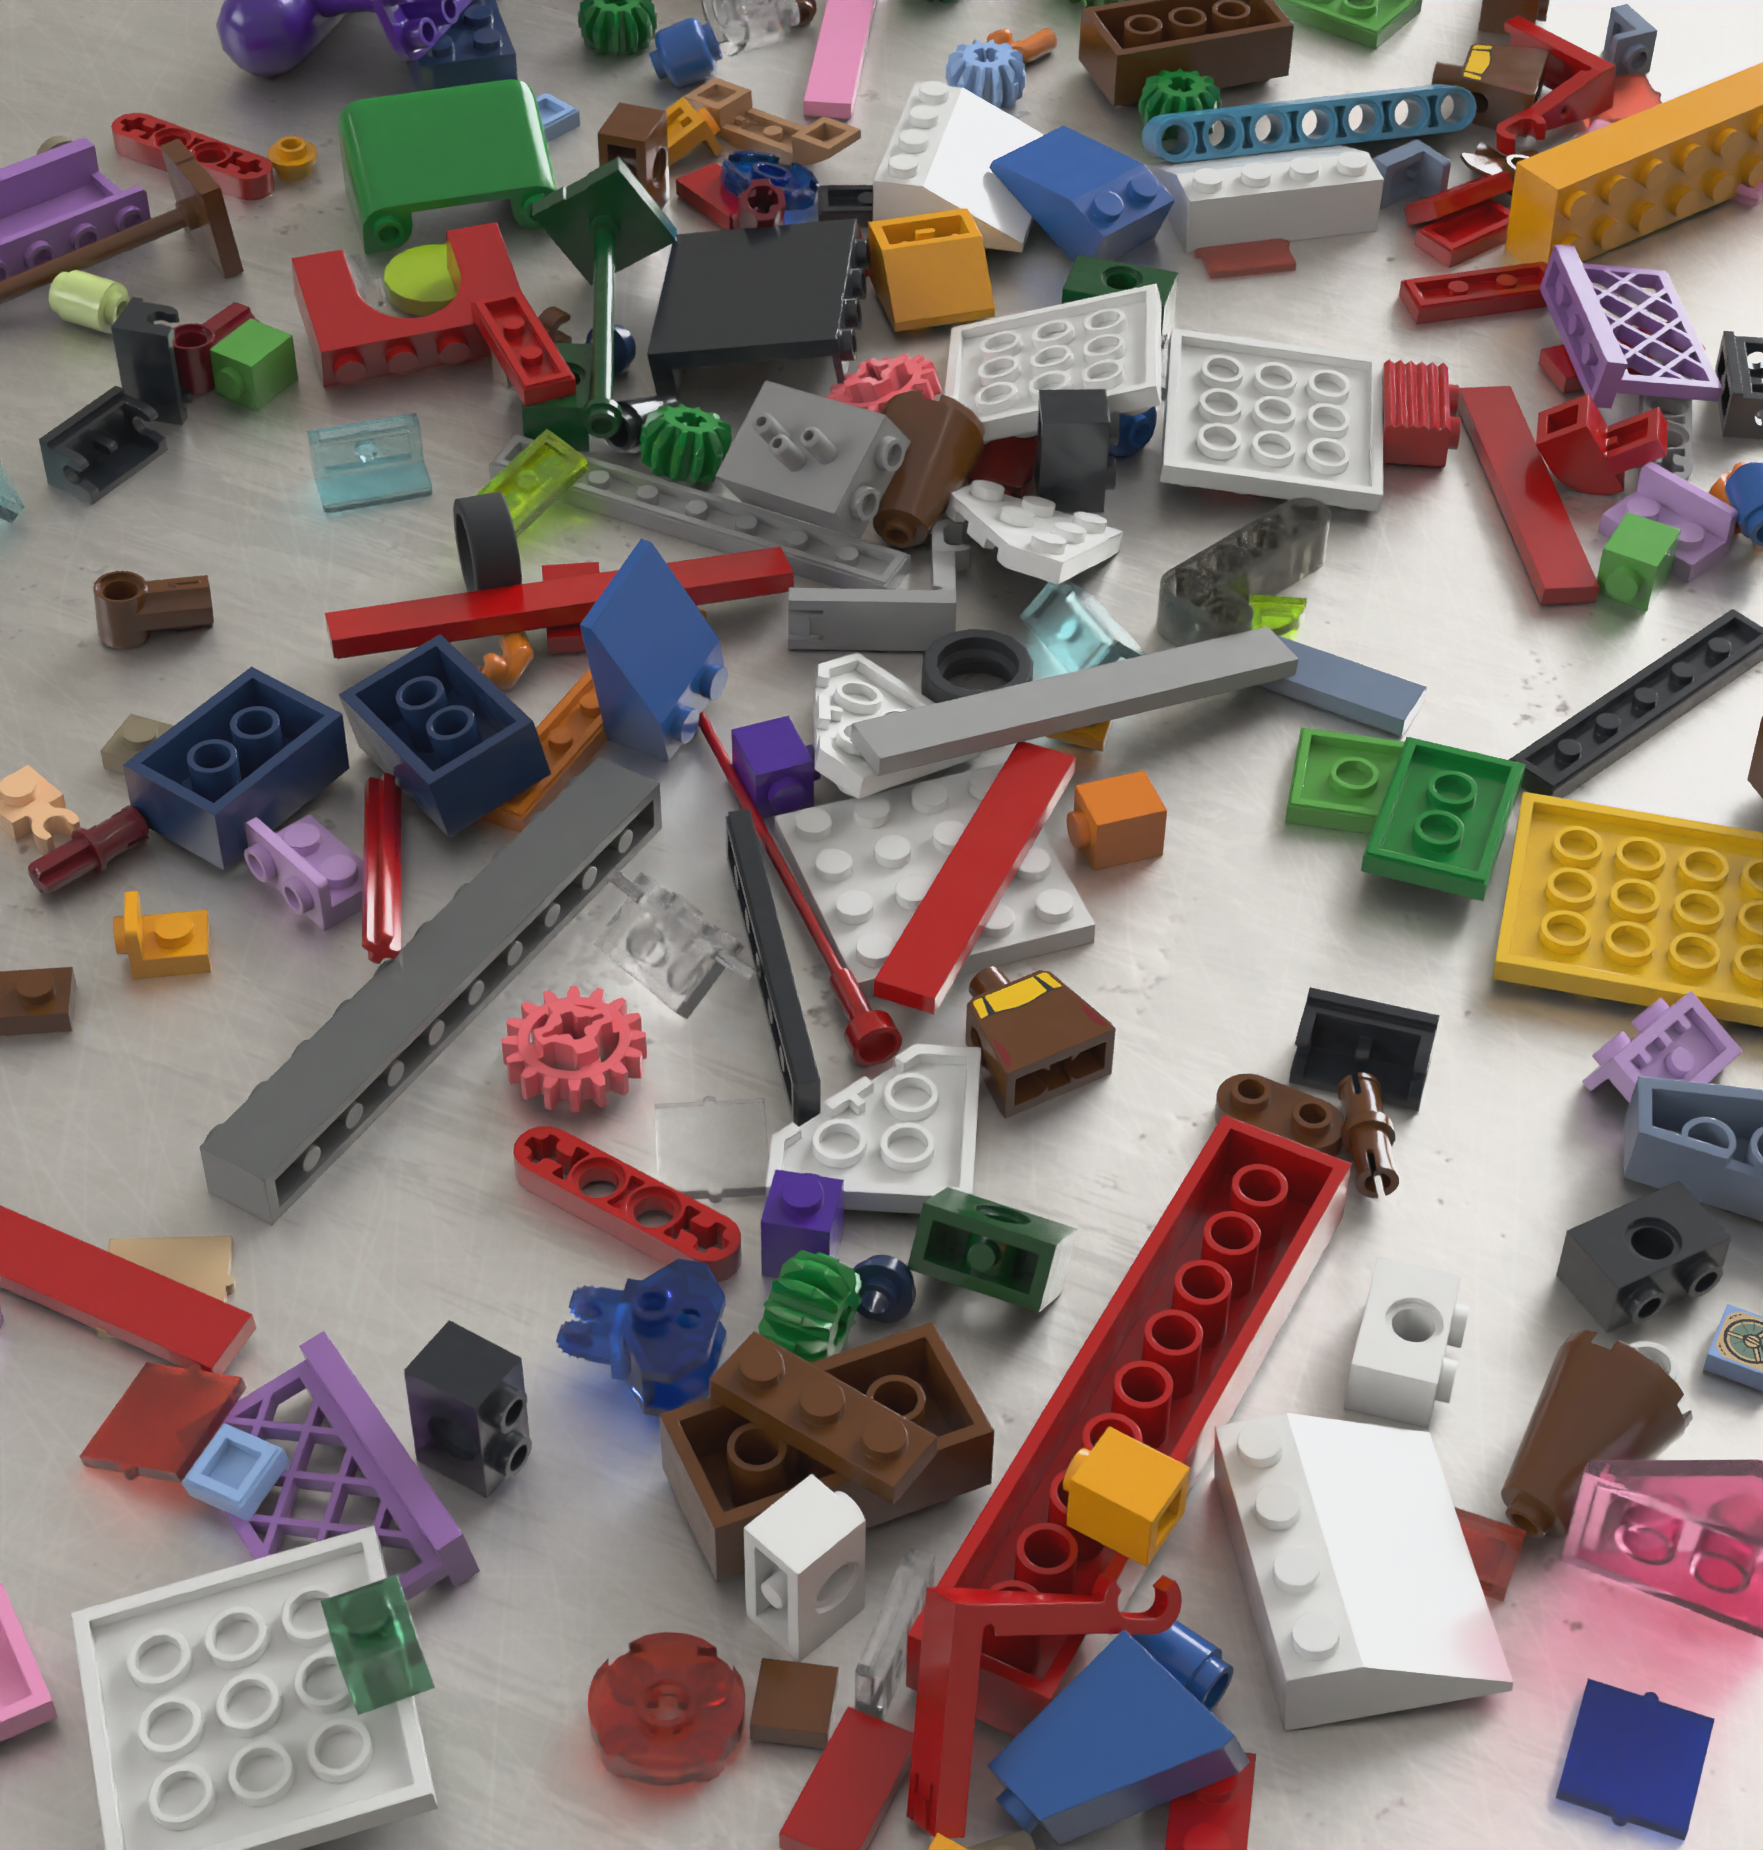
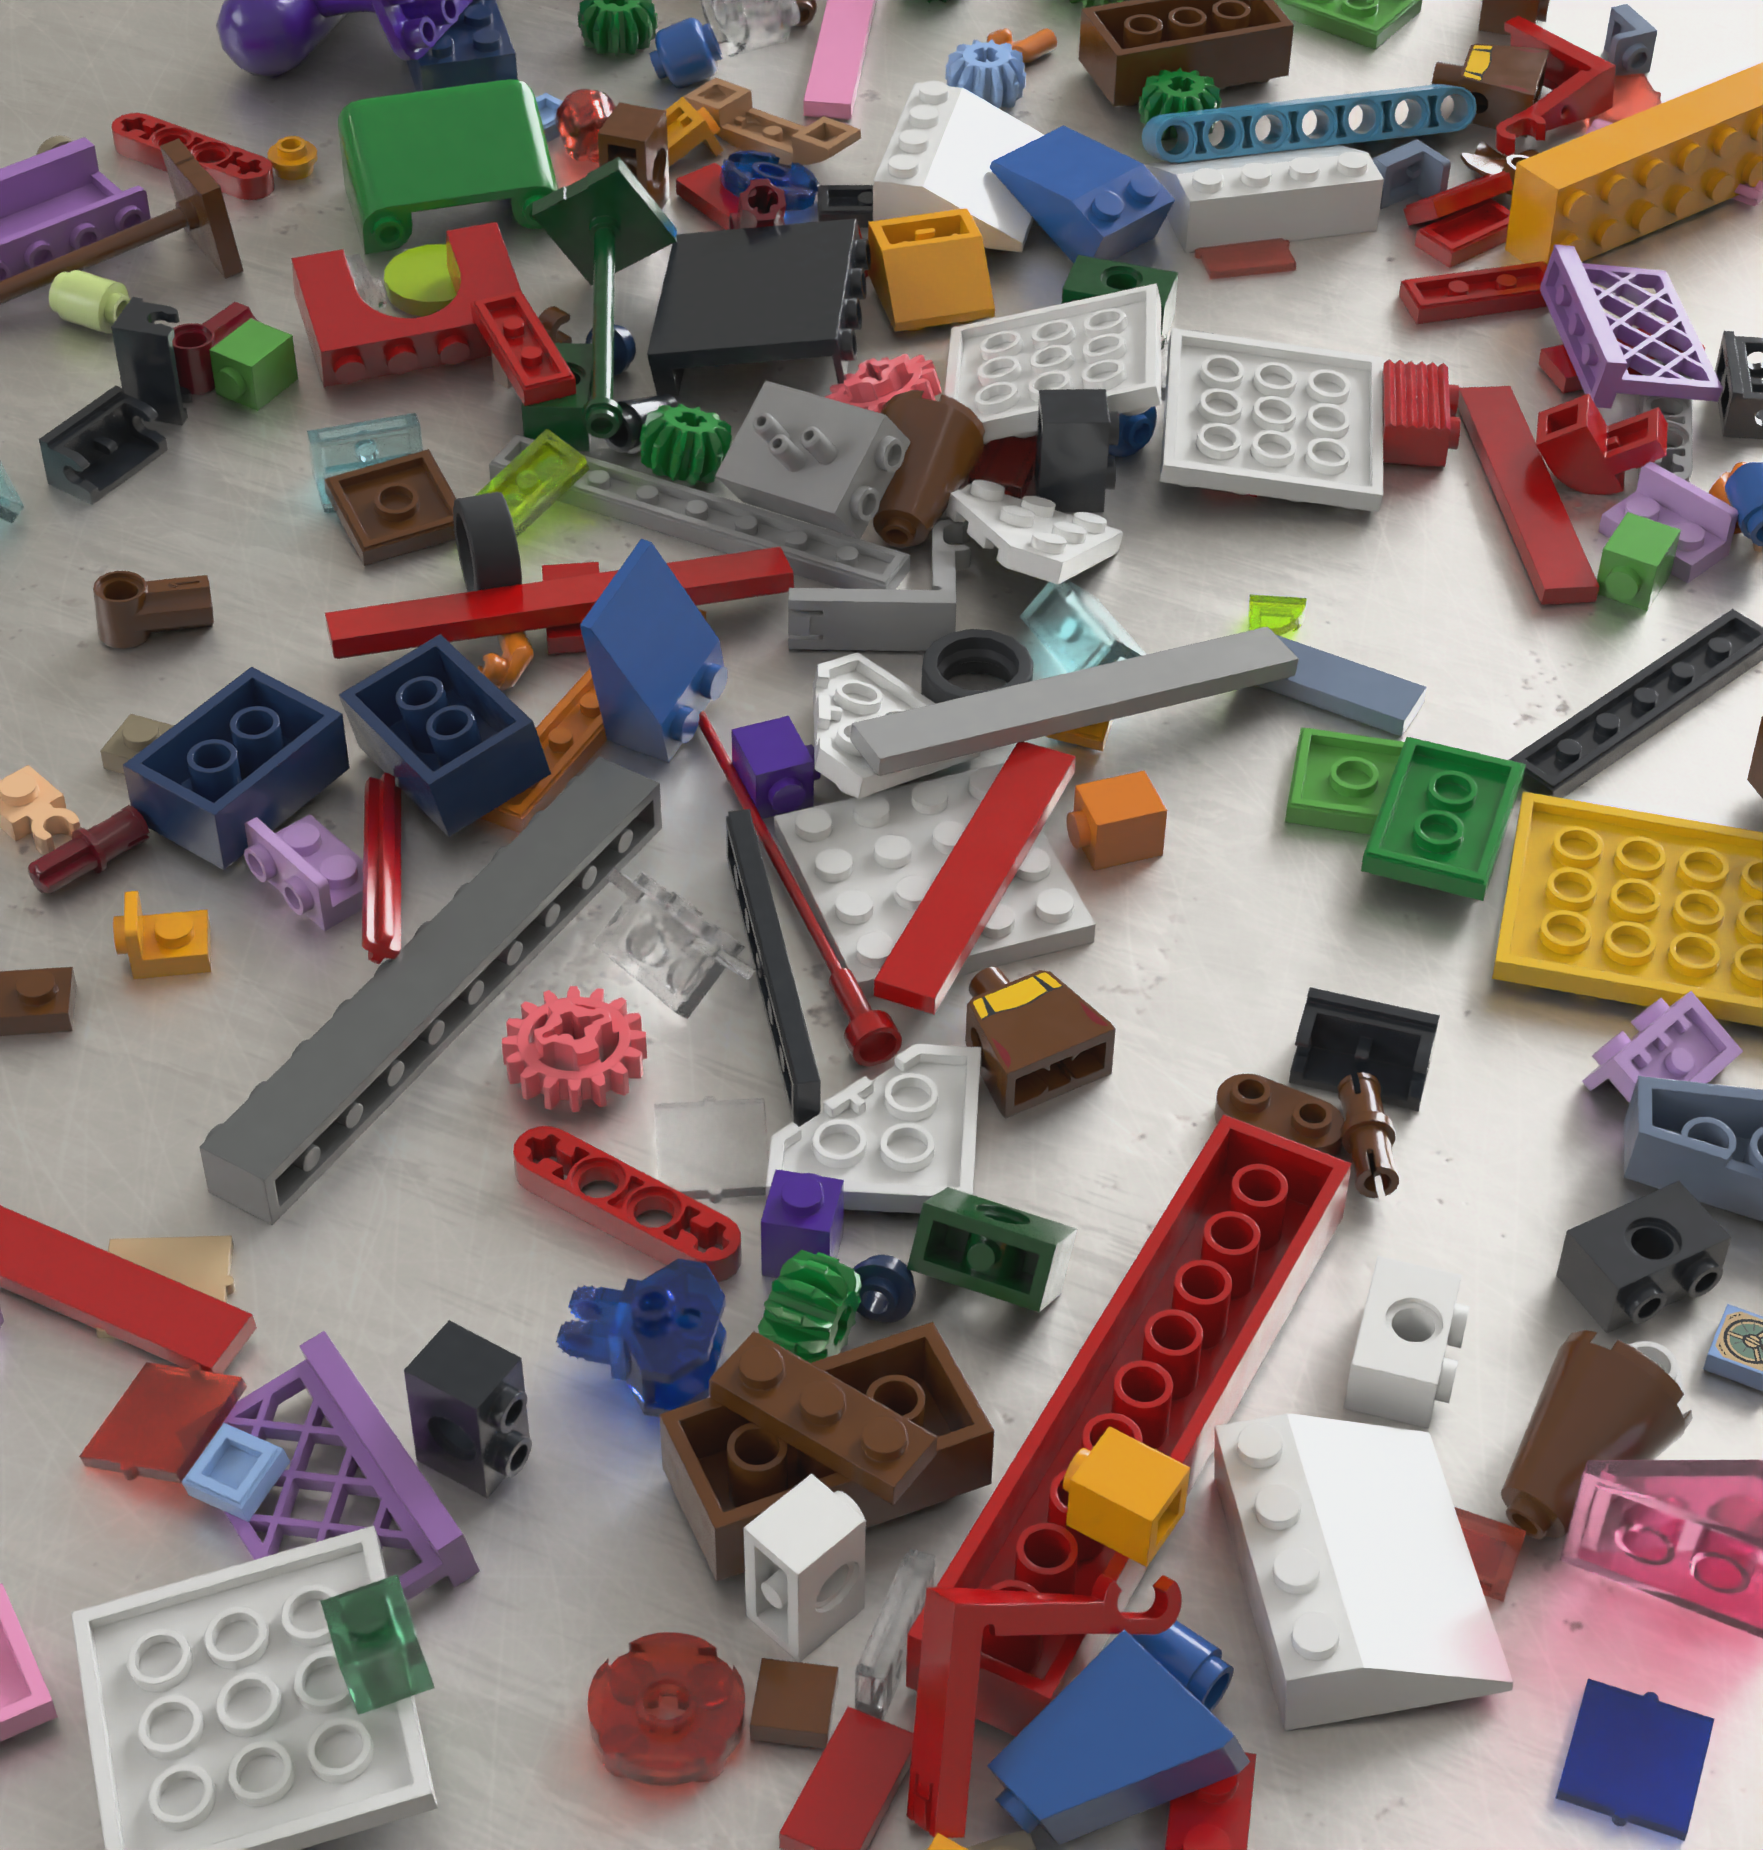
clear smoke beam [1156,497,1331,648] -> none
none -> reddish brown tile [324,449,456,566]
none -> clear red head [555,89,616,163]

